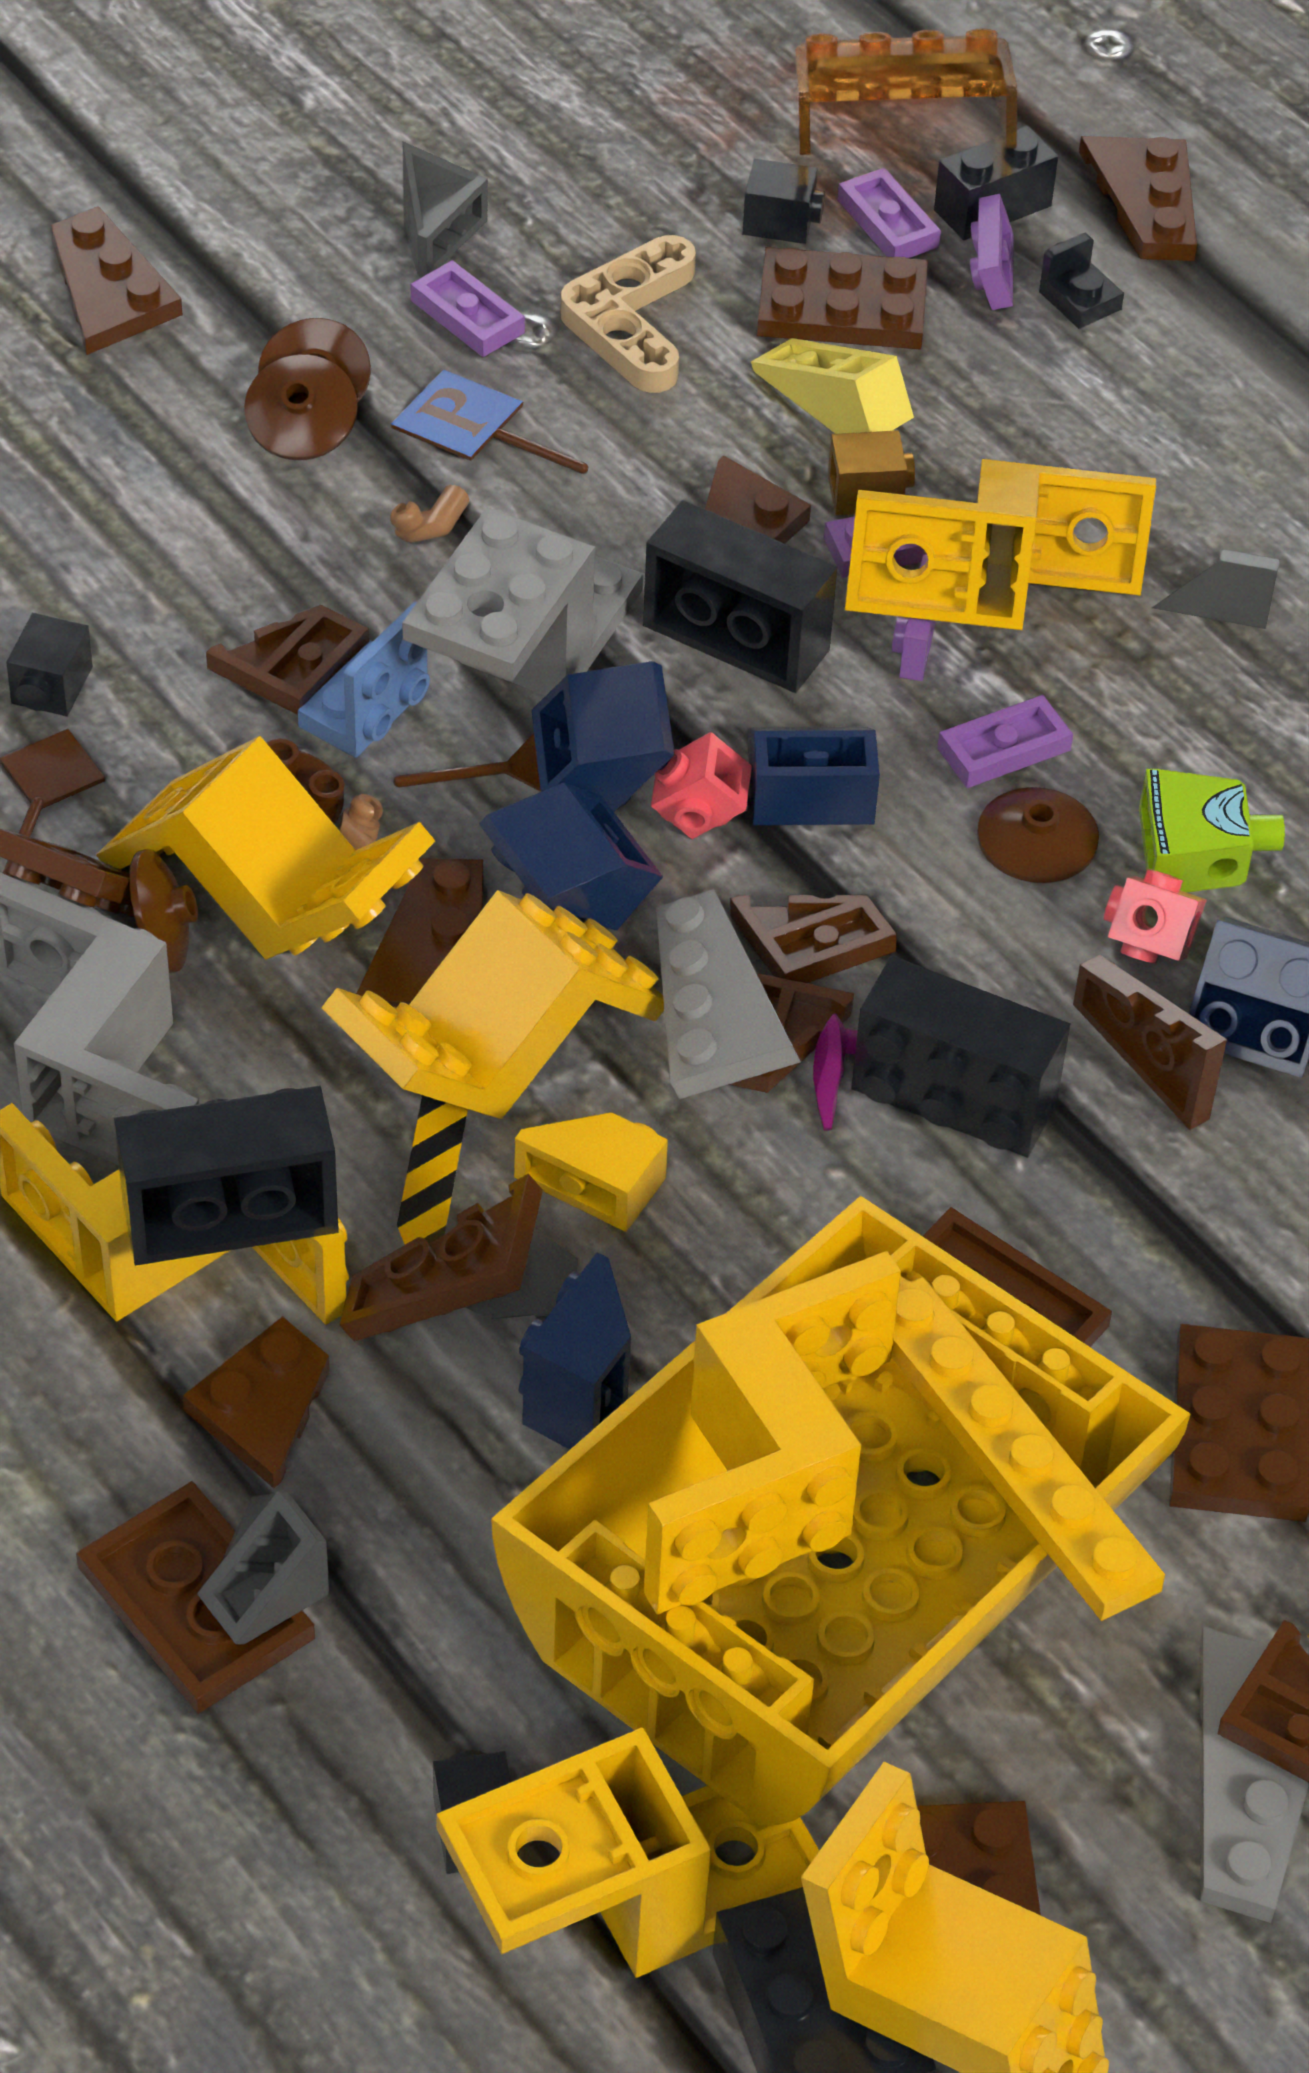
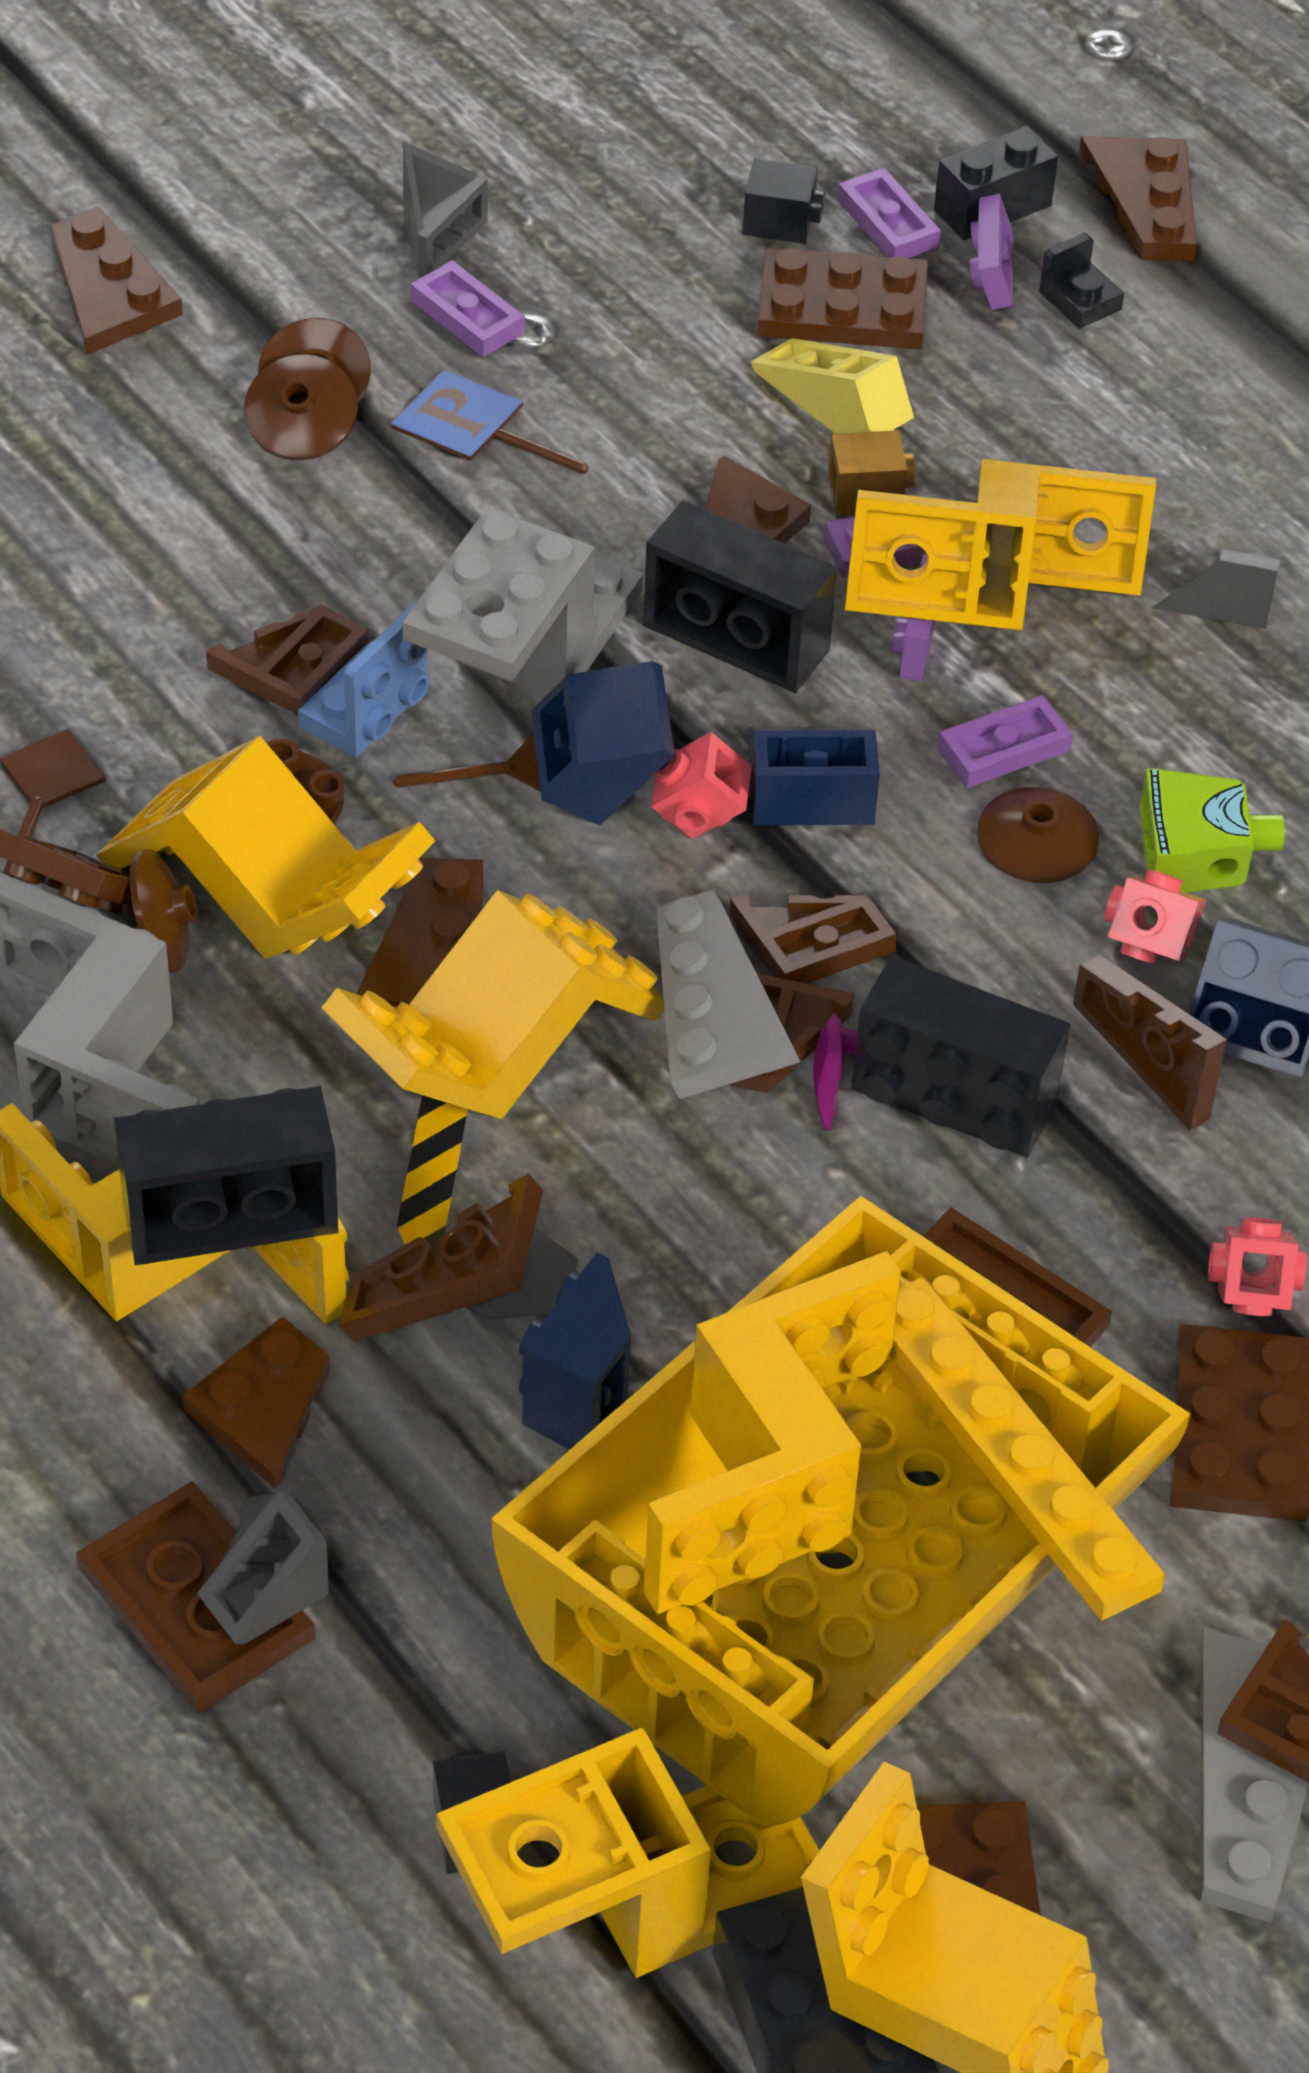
black brick [6,612,93,717] -> none
medium nougat arm [338,794,383,850] -> none
medium nougat arm [390,485,469,543] -> none
dark blue slope [479,782,663,931] -> none
yellow slope [514,1112,668,1232] -> none
tan beam [560,235,696,393] -> none
clear orange windscreen [795,28,1017,155] -> none
none -> coral brick [1208,1217,1307,1316]

